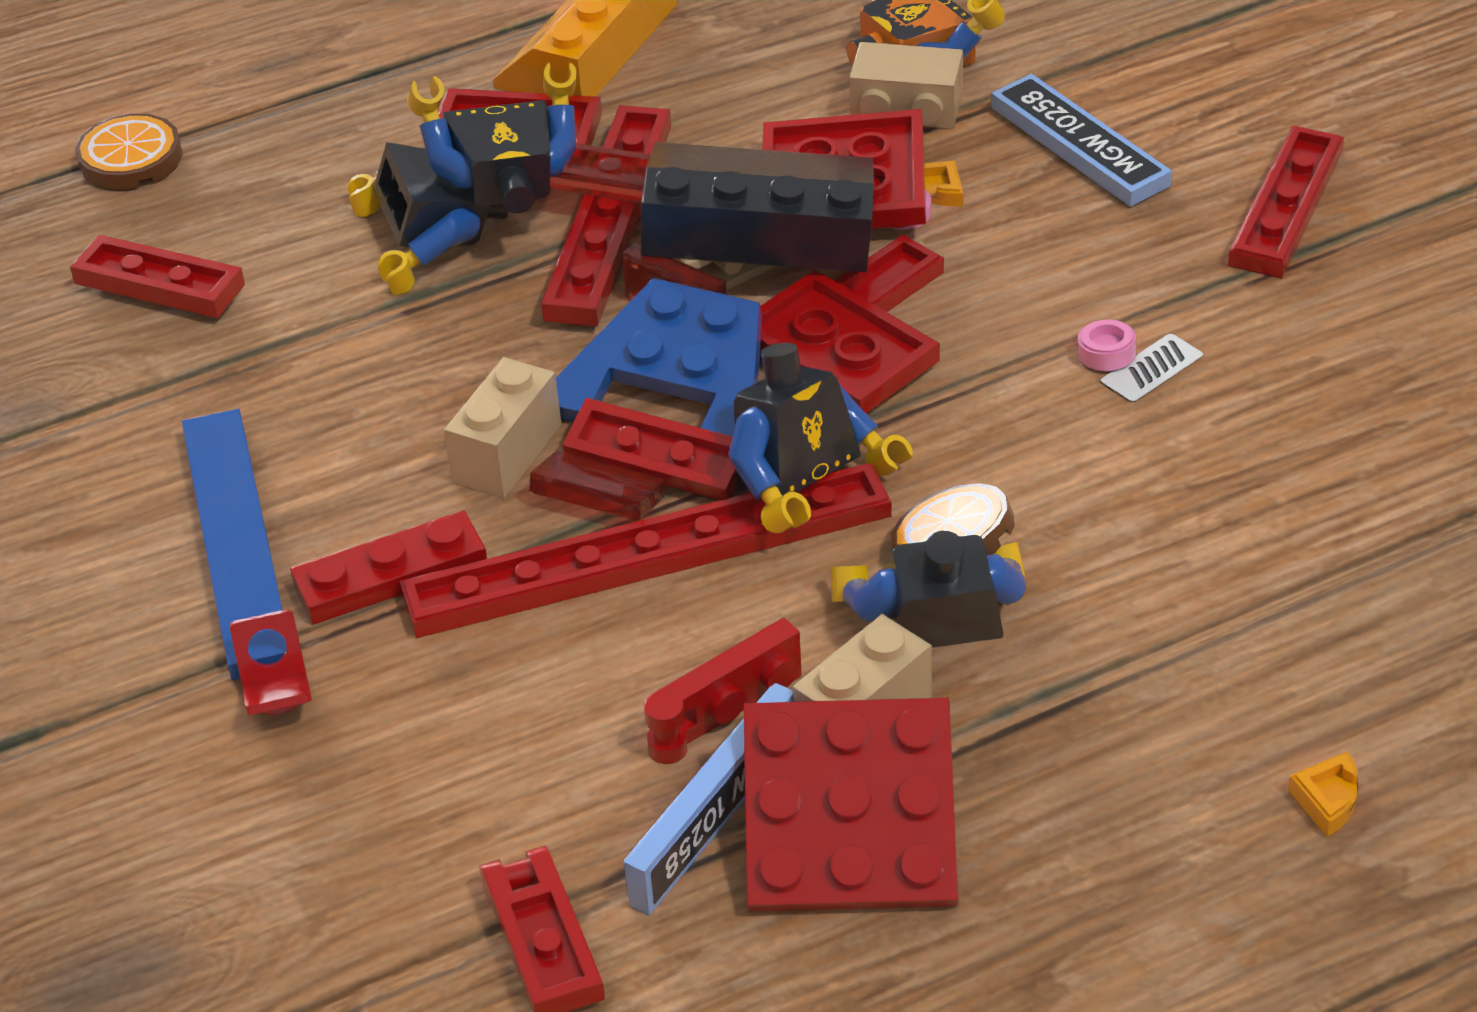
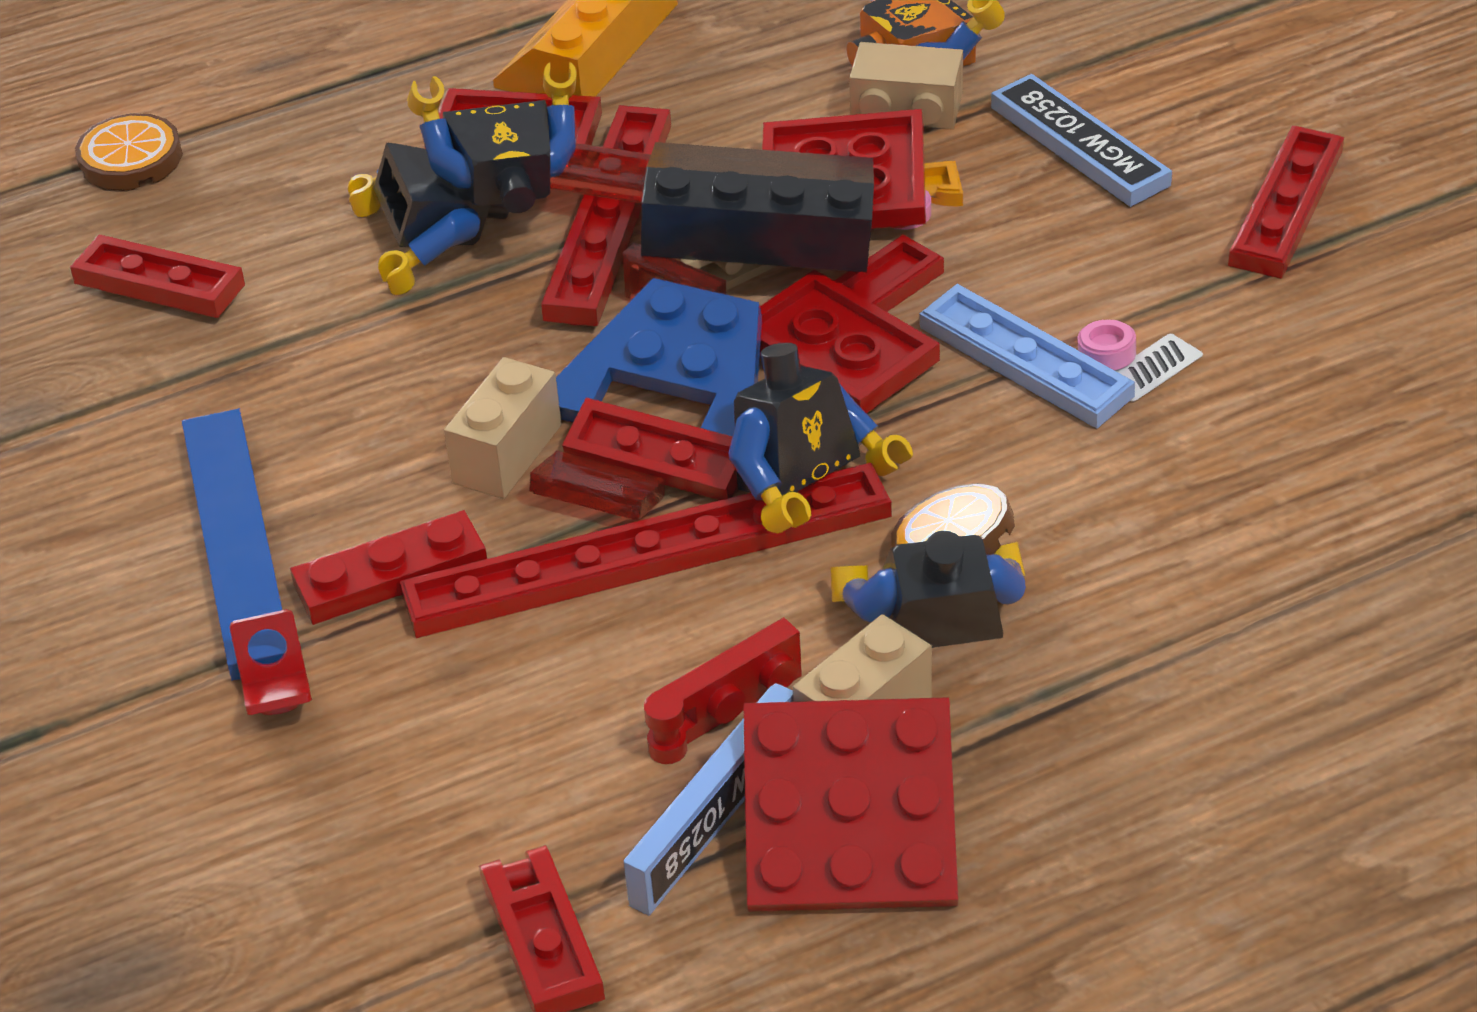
light orange tile [1288,751,1358,837] -> none
none -> light blue tile [919,284,1135,429]

